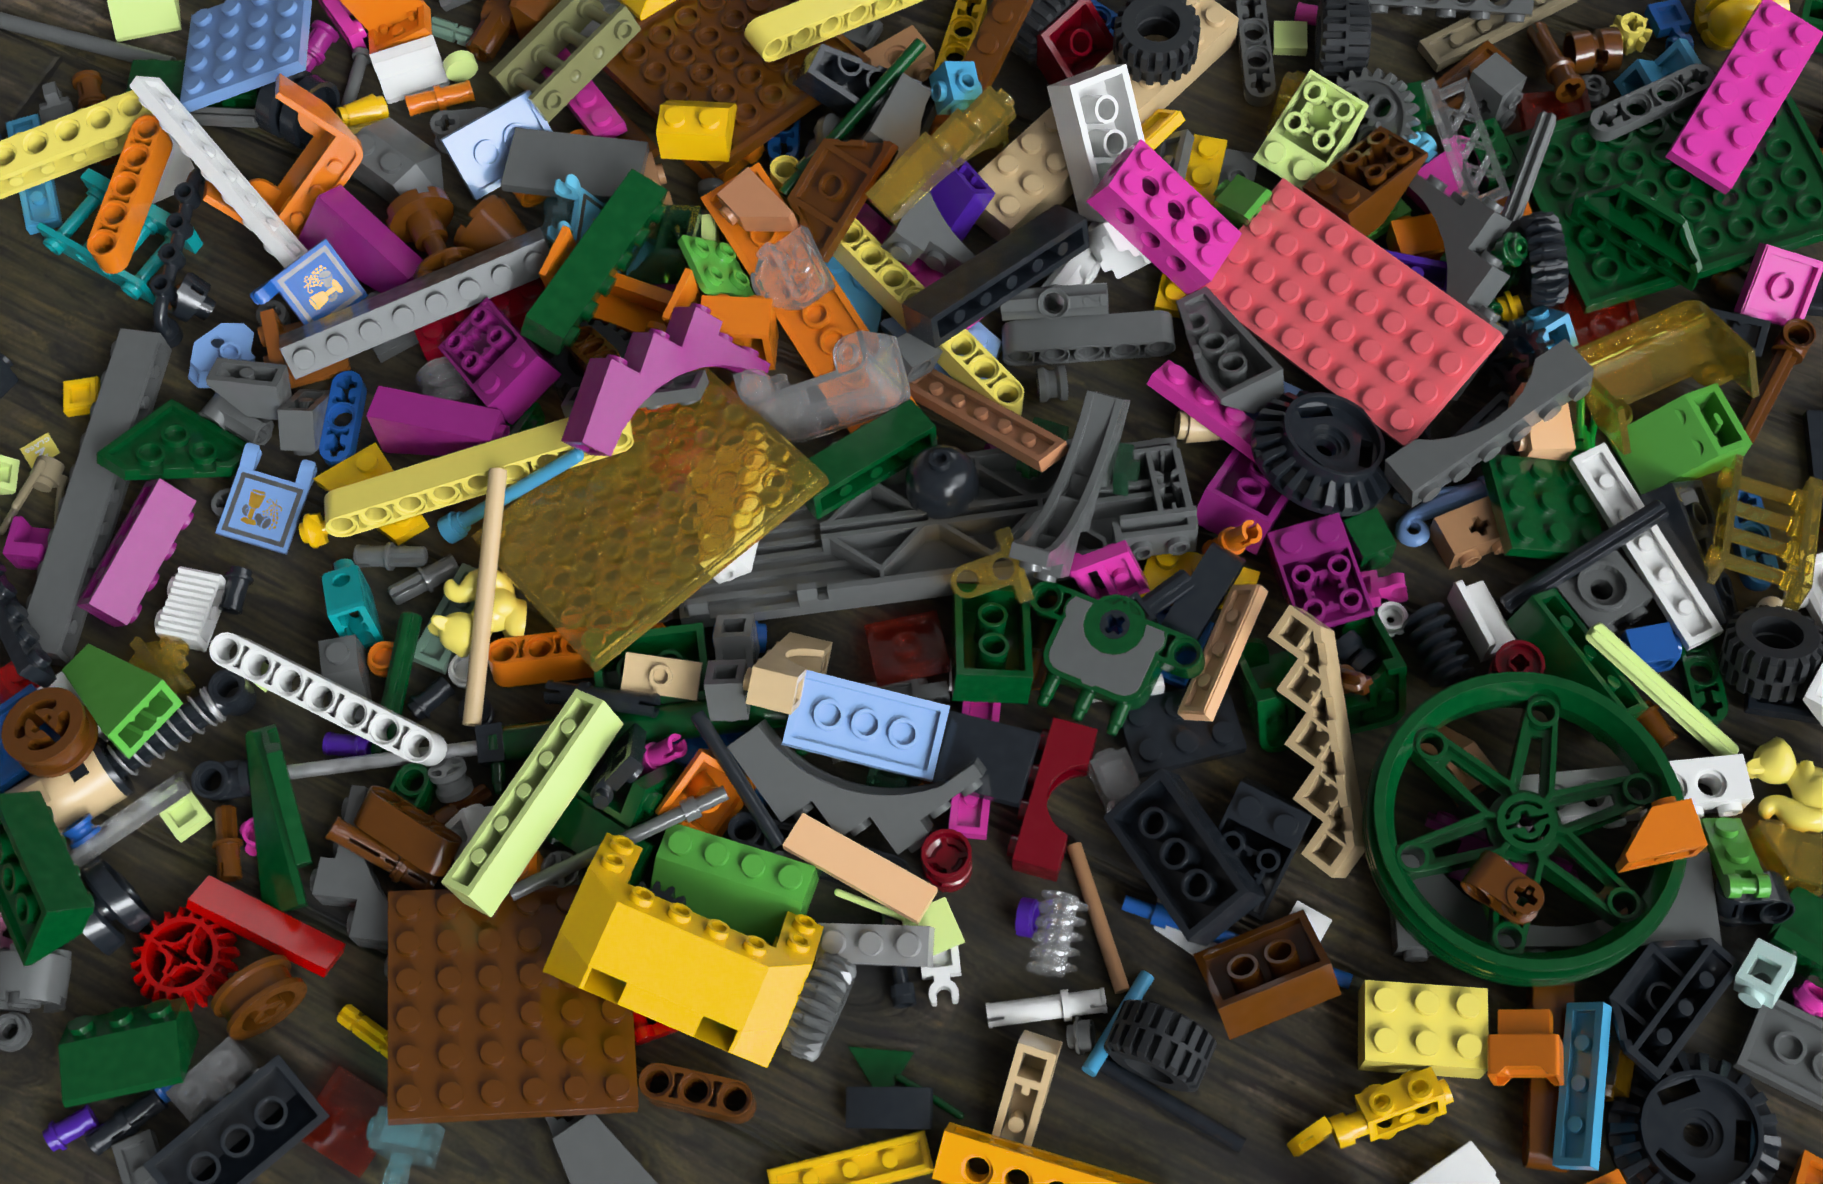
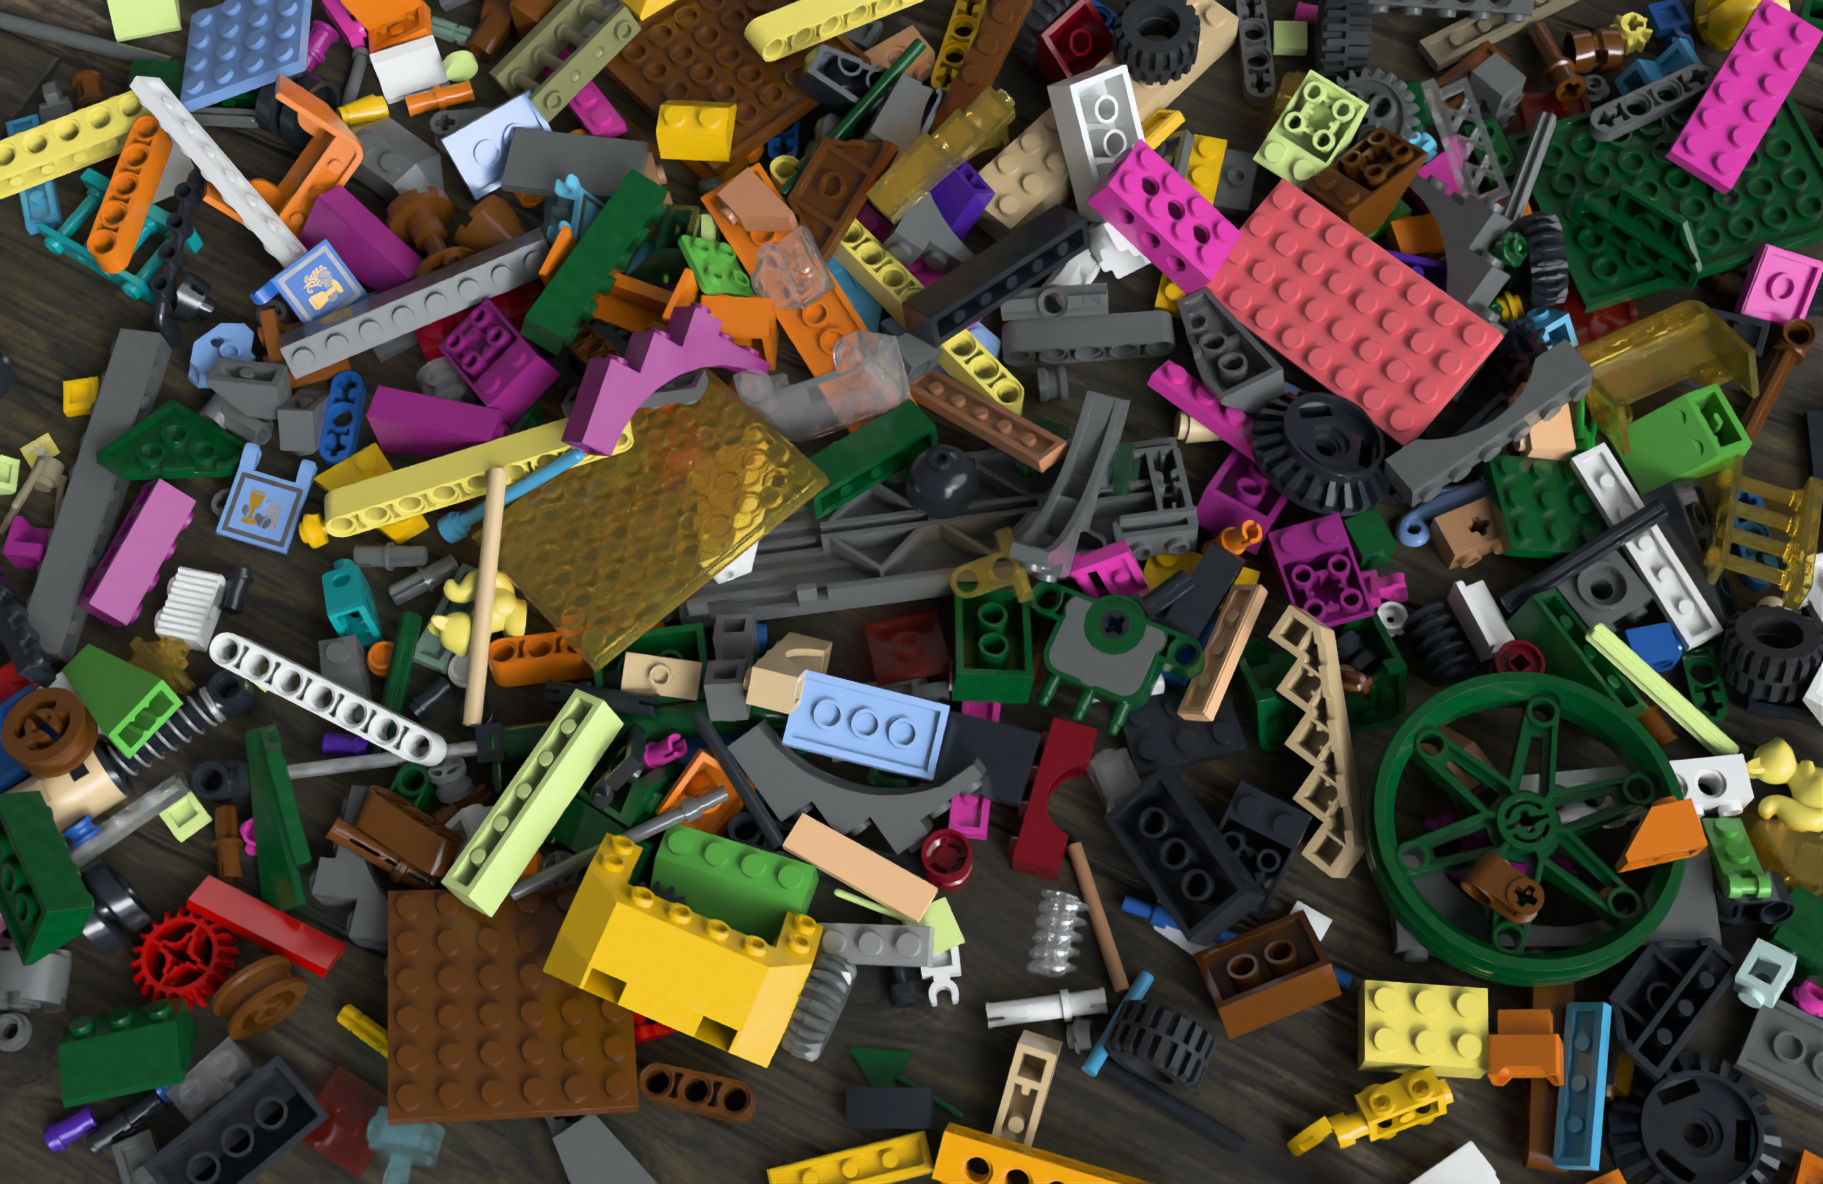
dark azure brick [929,61,983,118] -> none
dark purple tile [1015,897,1041,938] -> none
bright green slope [1213,174,1272,229] -> none

